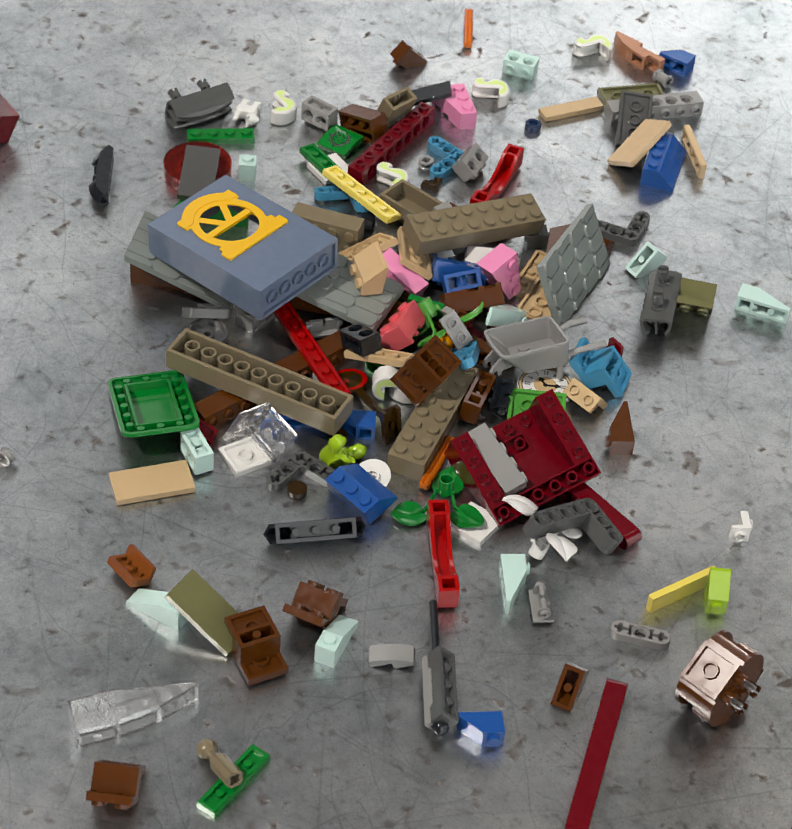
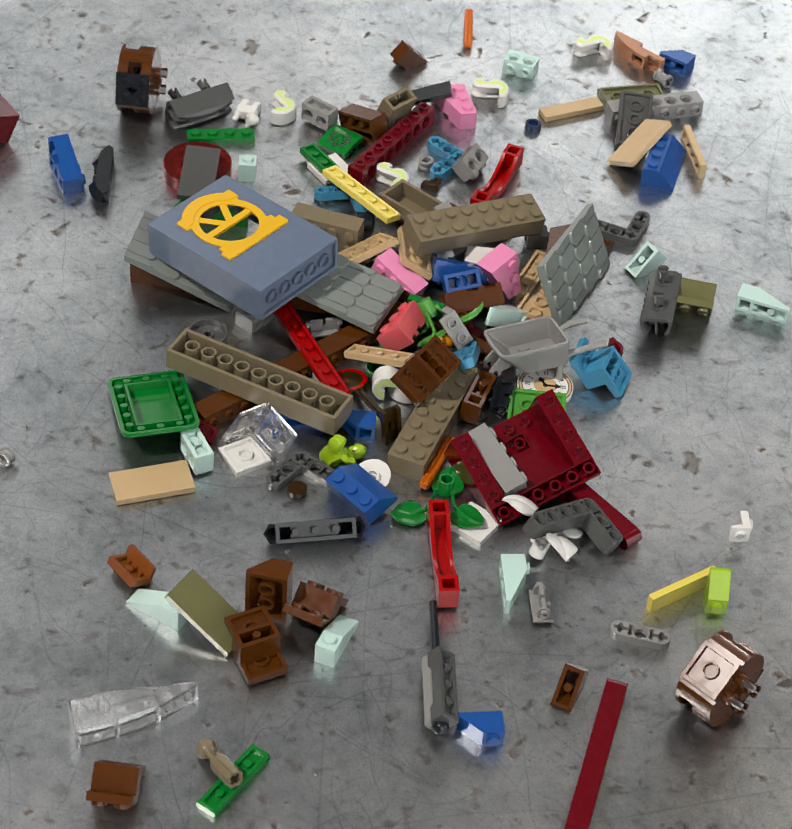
dark grey beam [181,303,232,319] -> none
black brick [339,323,382,357] -> none
tan slope [349,242,389,296] -> none
light grey slope [369,644,415,669] -> none
tan bracket [563,378,608,413] -> none
reddish brown slope [605,401,635,455] -> none
none -> blue wedge [48,134,86,195]
none -> piece [115,44,168,114]
none -> reddish brown slope [245,558,293,622]

